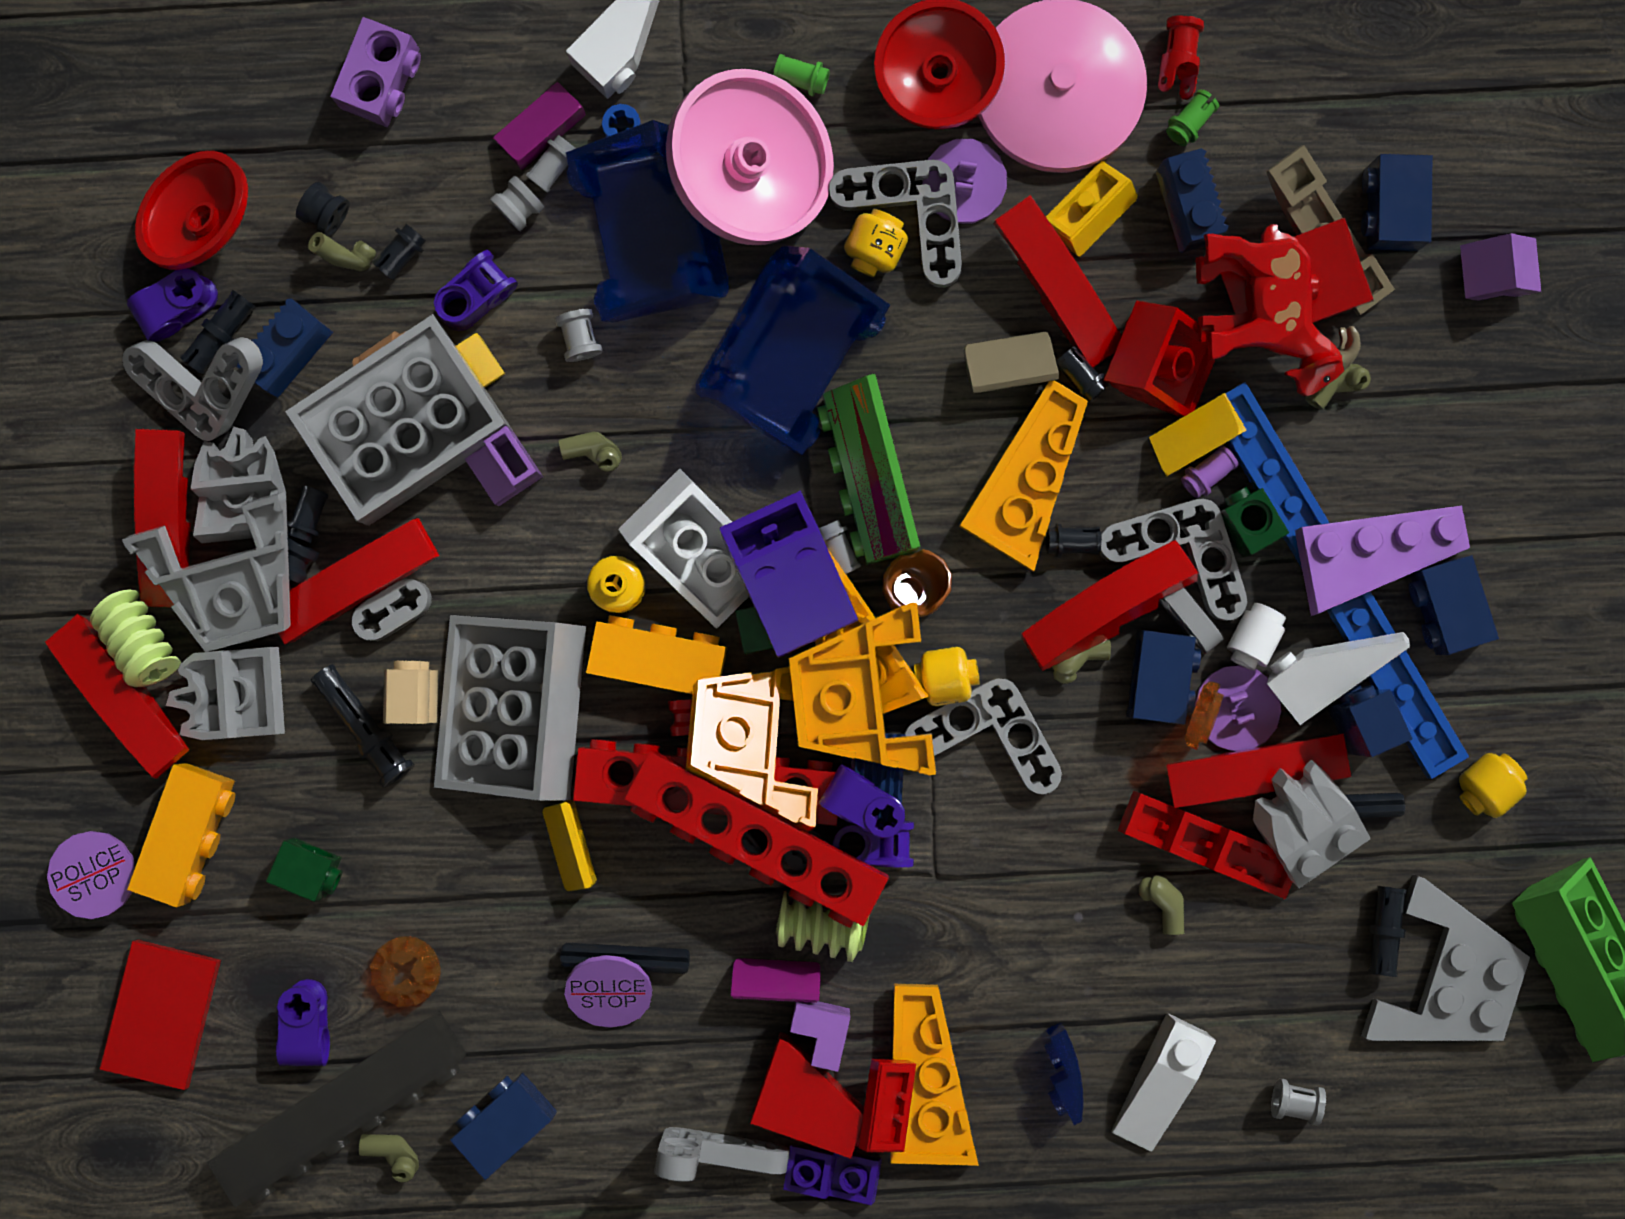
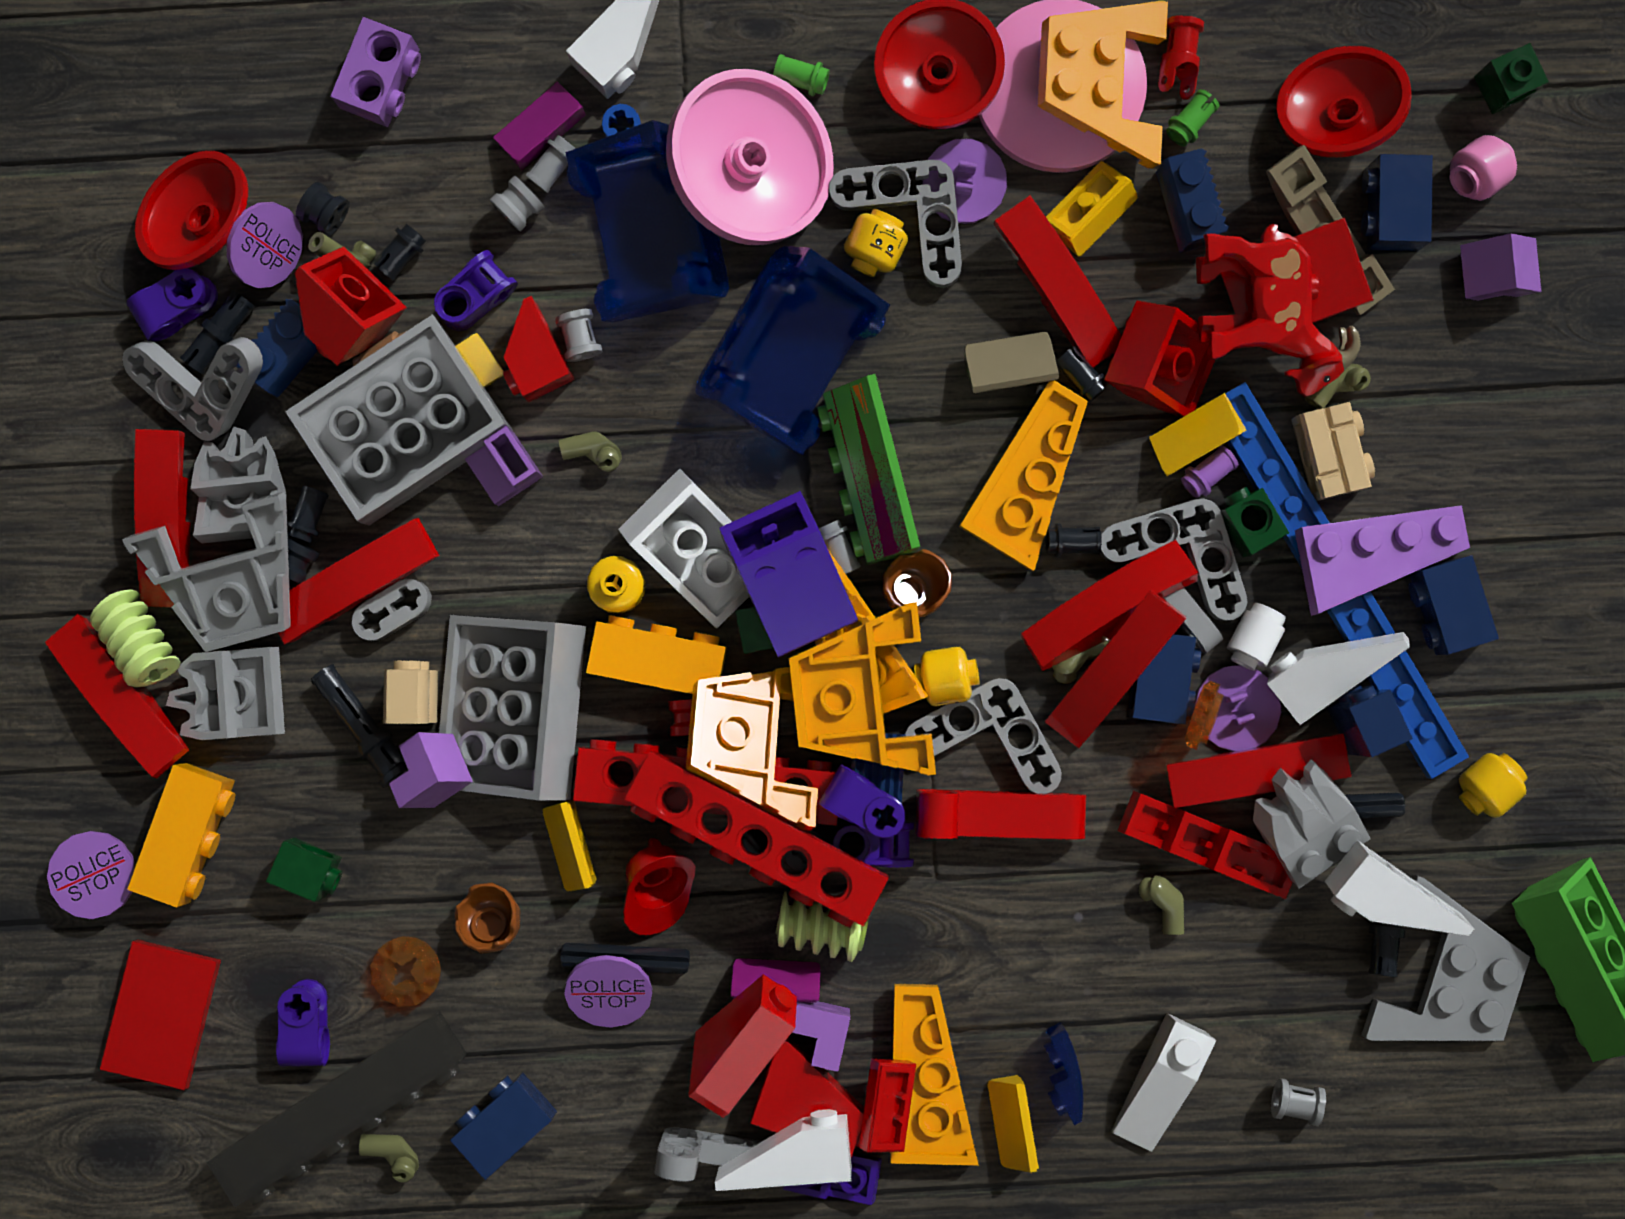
none -> medium lavender piece [226,202,303,288]
none -> red slope [295,247,407,365]
none -> medium lavender piece [389,732,473,808]
none -> dark orange hair [455,883,521,954]
none -> red slope [502,296,575,402]
none -> red piece [623,838,696,935]
none -> red slope [689,974,797,1118]
none -> white slope [715,1109,852,1191]
none -> red beam [915,789,1086,839]
none -> yellow slope [987,1075,1039,1173]
none -> light orange wing [1037,1,1168,169]
none -> red slope [1045,590,1187,748]
none -> red dish [1277,46,1412,157]
none -> tan brick [1291,402,1375,501]
none -> white slope [1325,840,1474,936]
none -> bright pink head [1450,135,1517,201]
none -> dark green brick [1474,43,1549,115]

